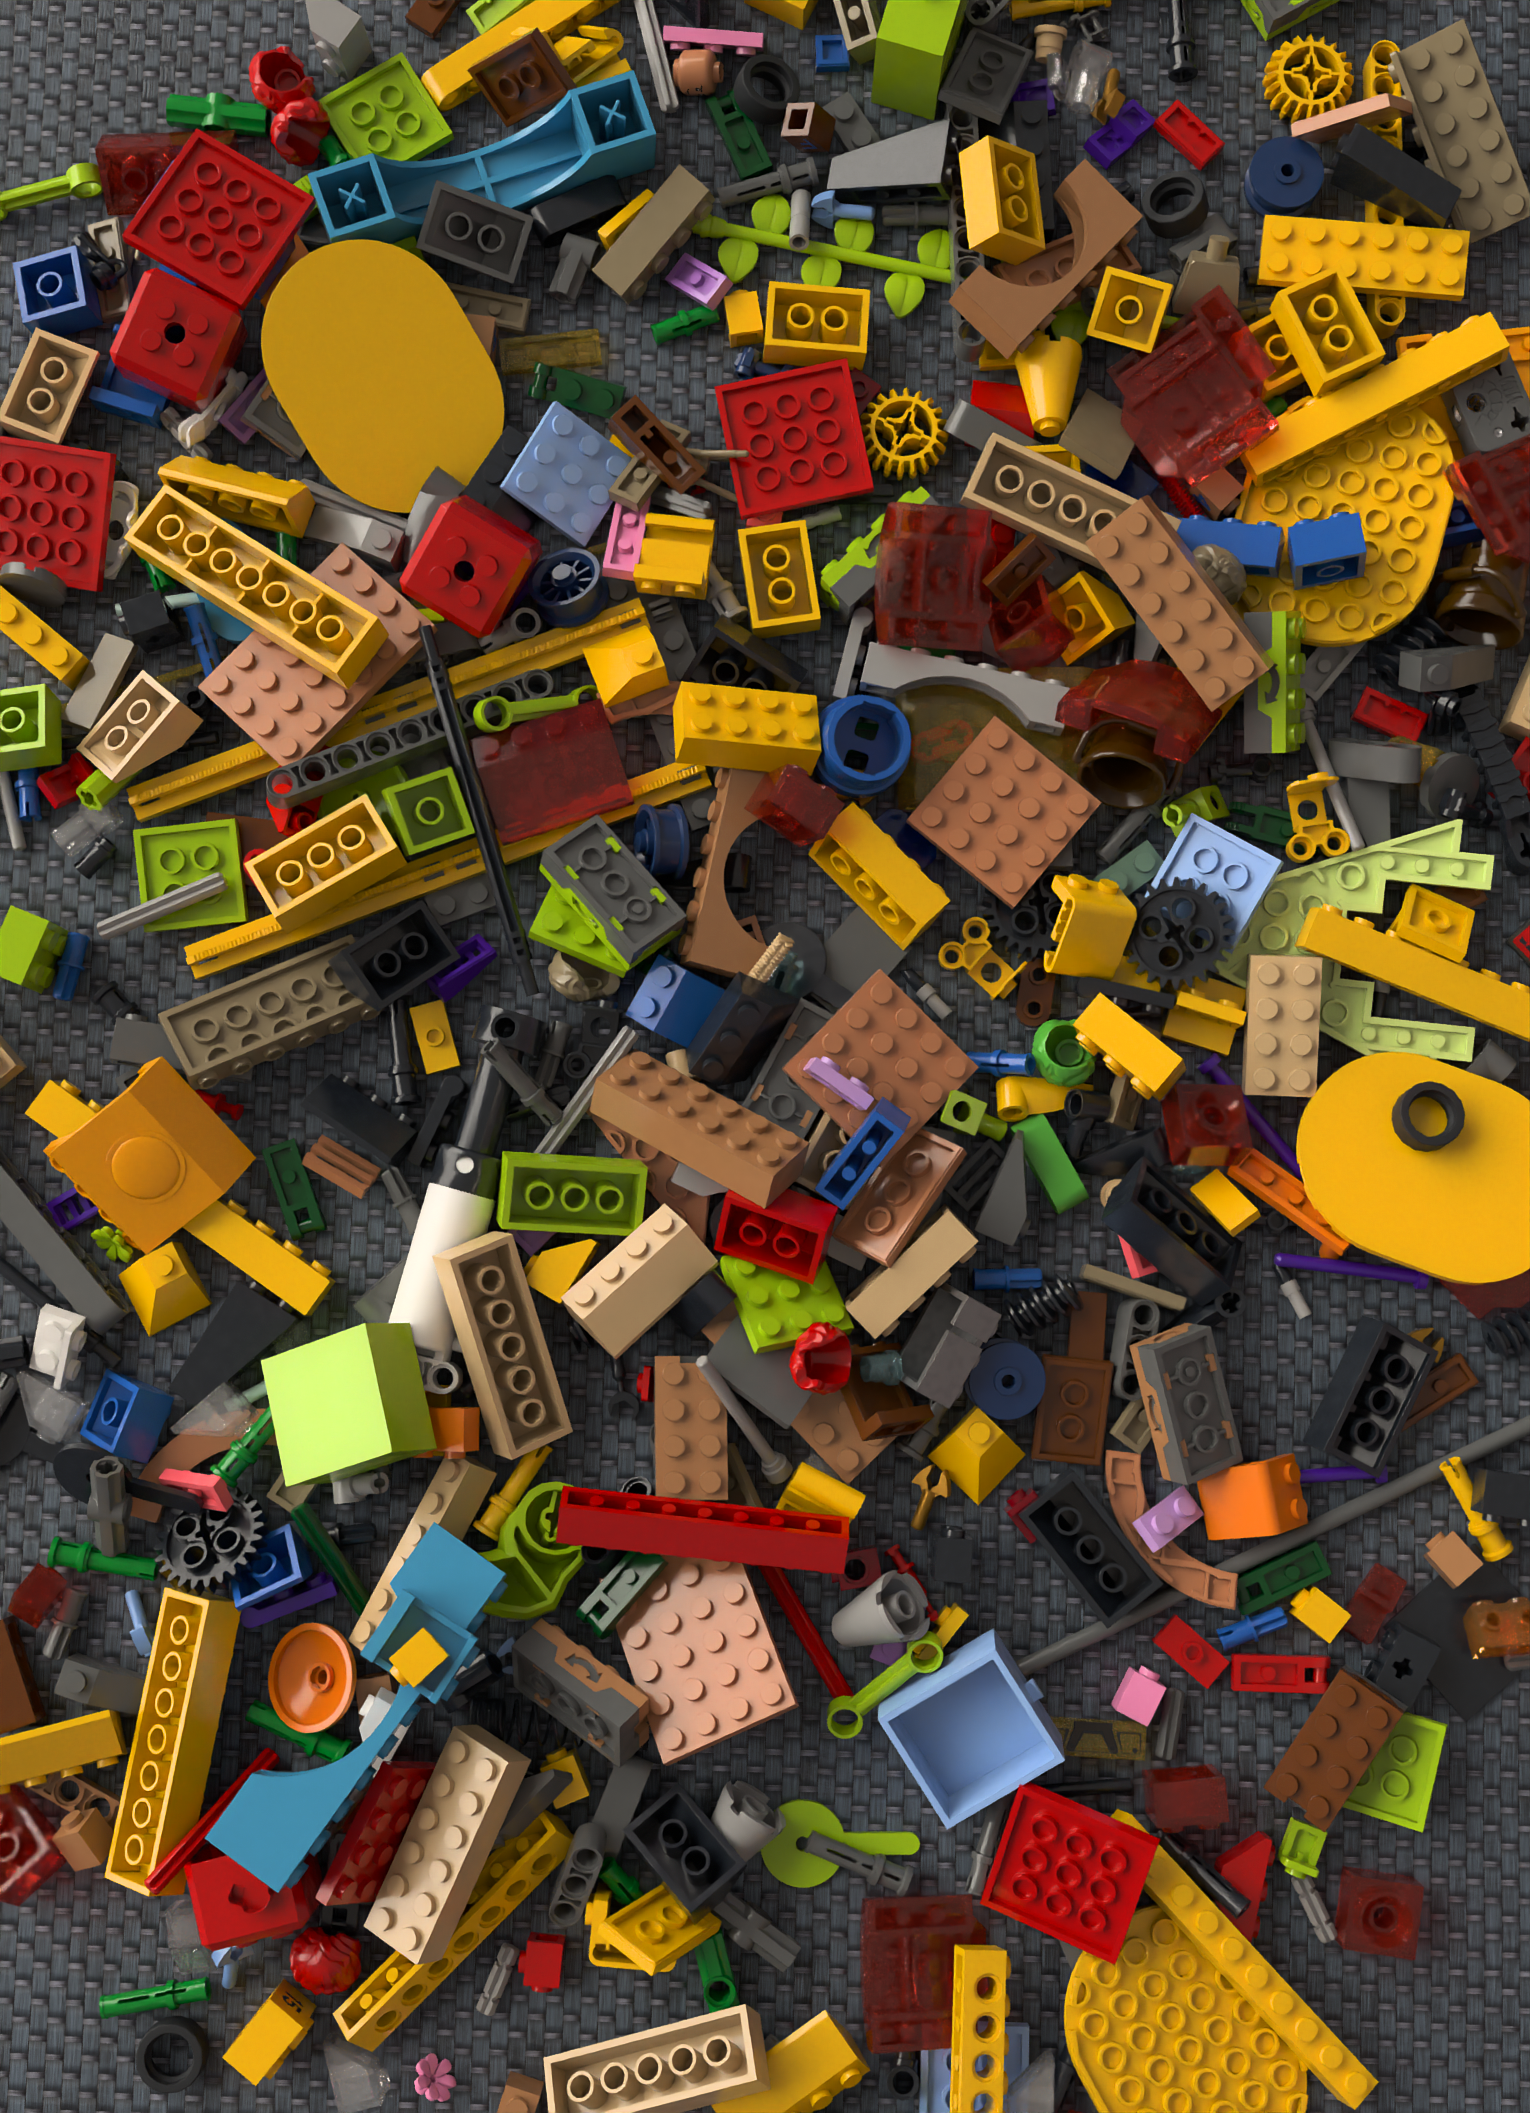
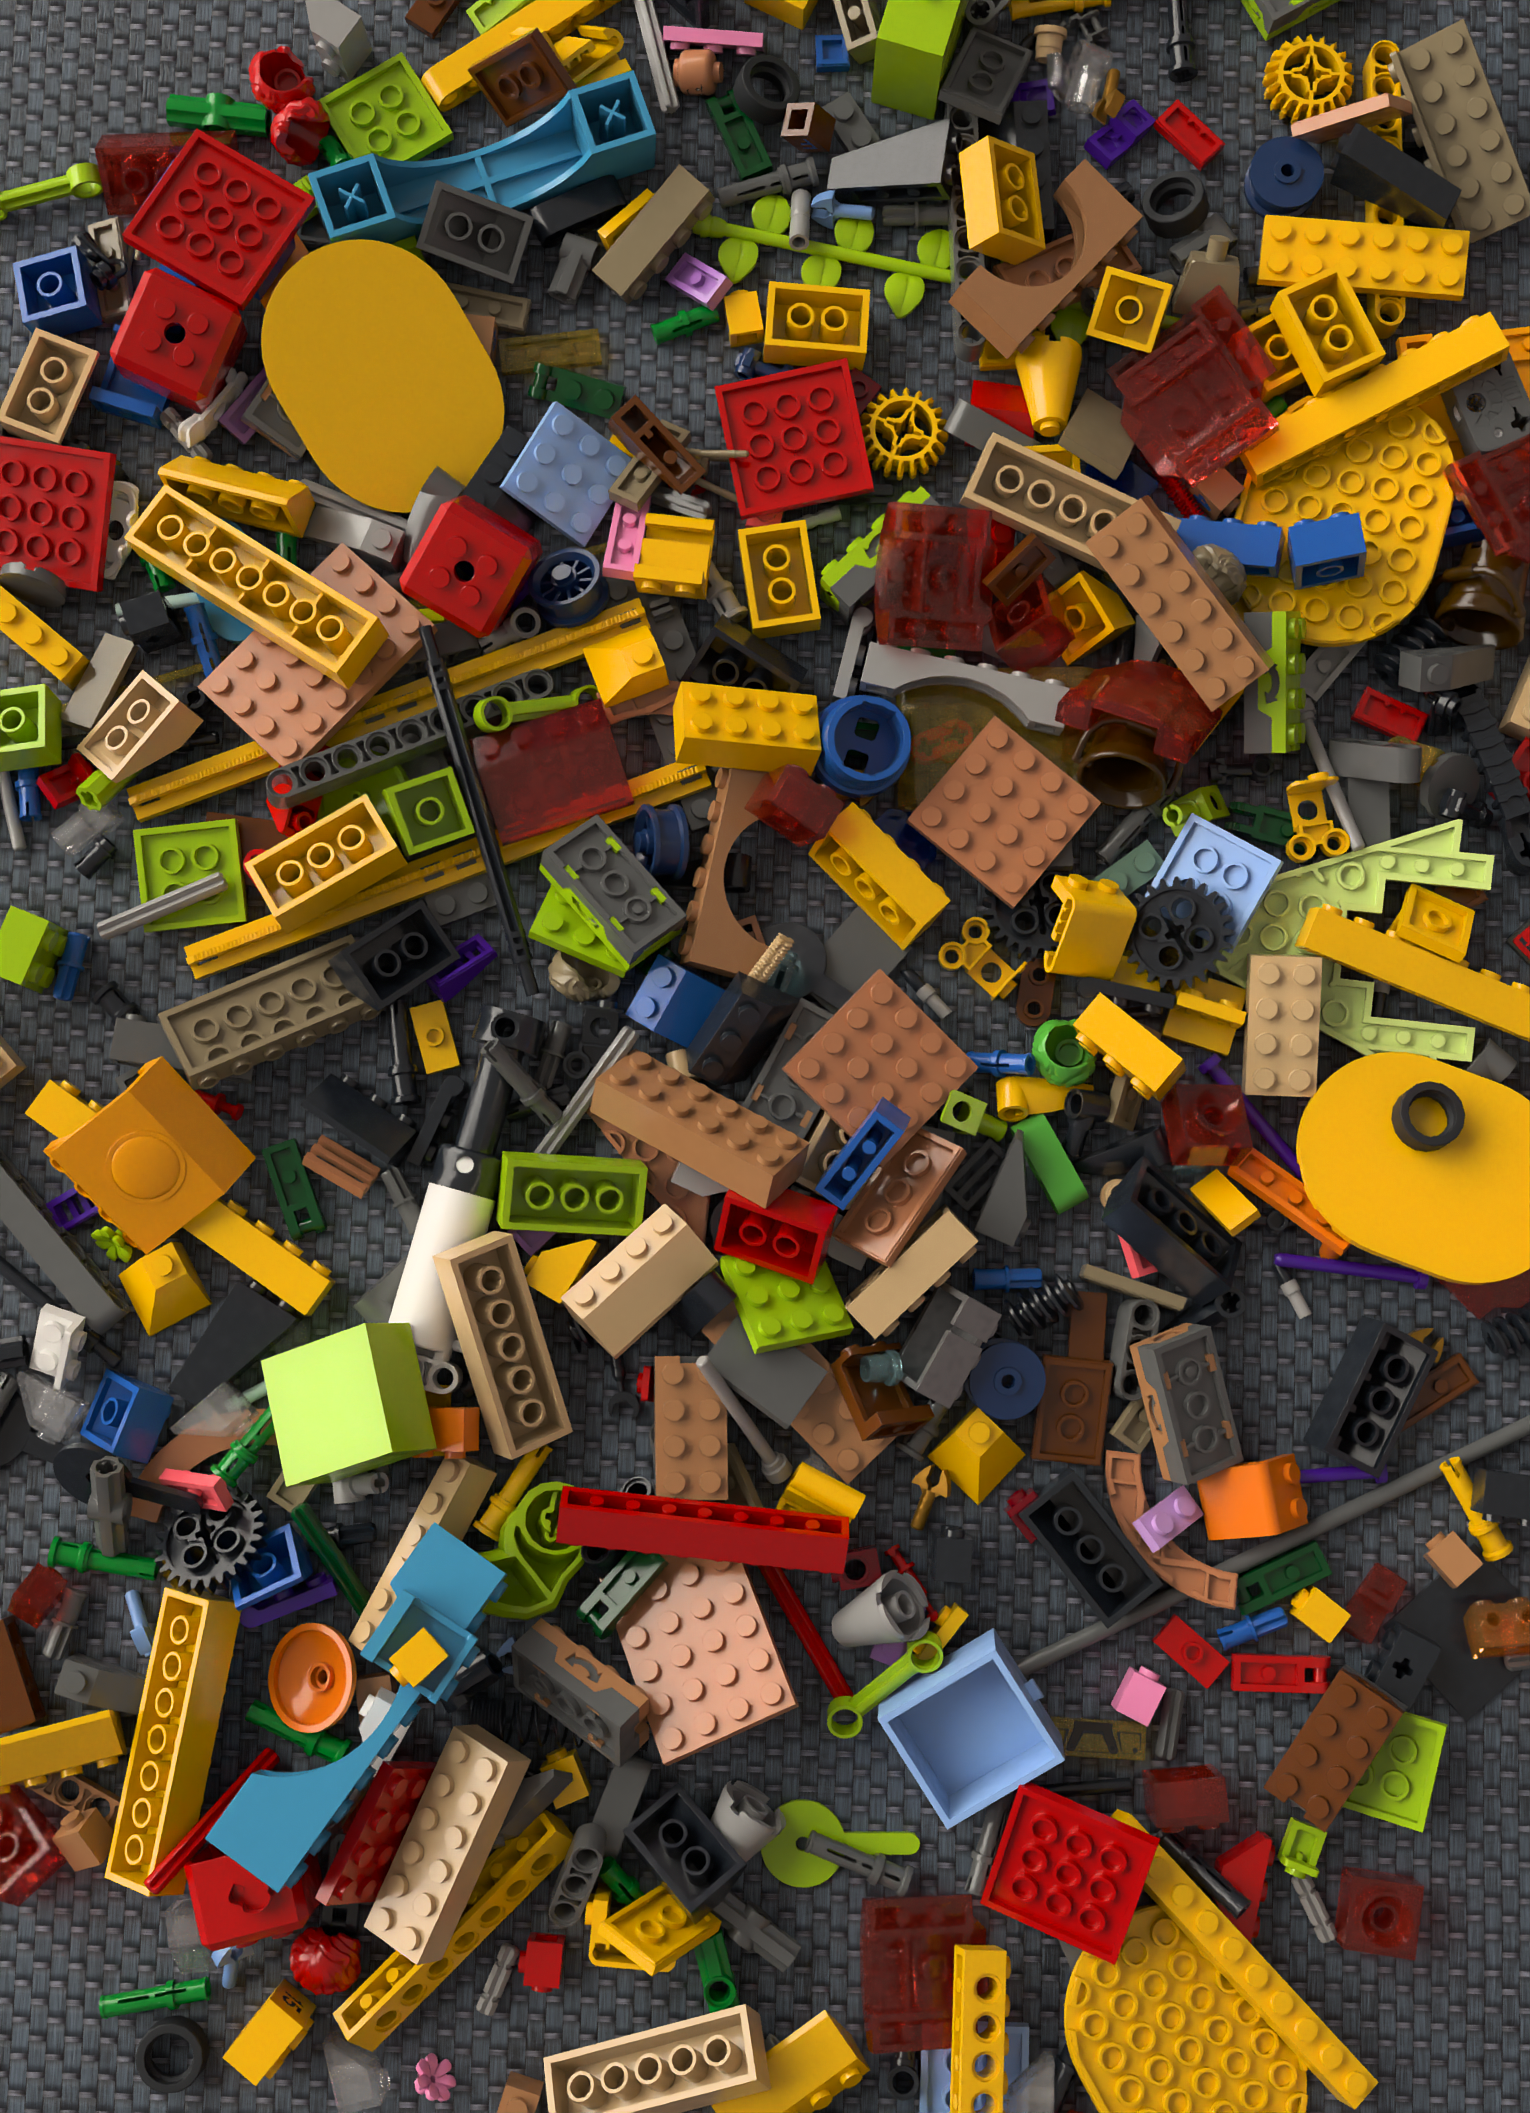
red hair [789,1322,852,1395] -> none
lavender plate [803,1056,874,1111] -> none

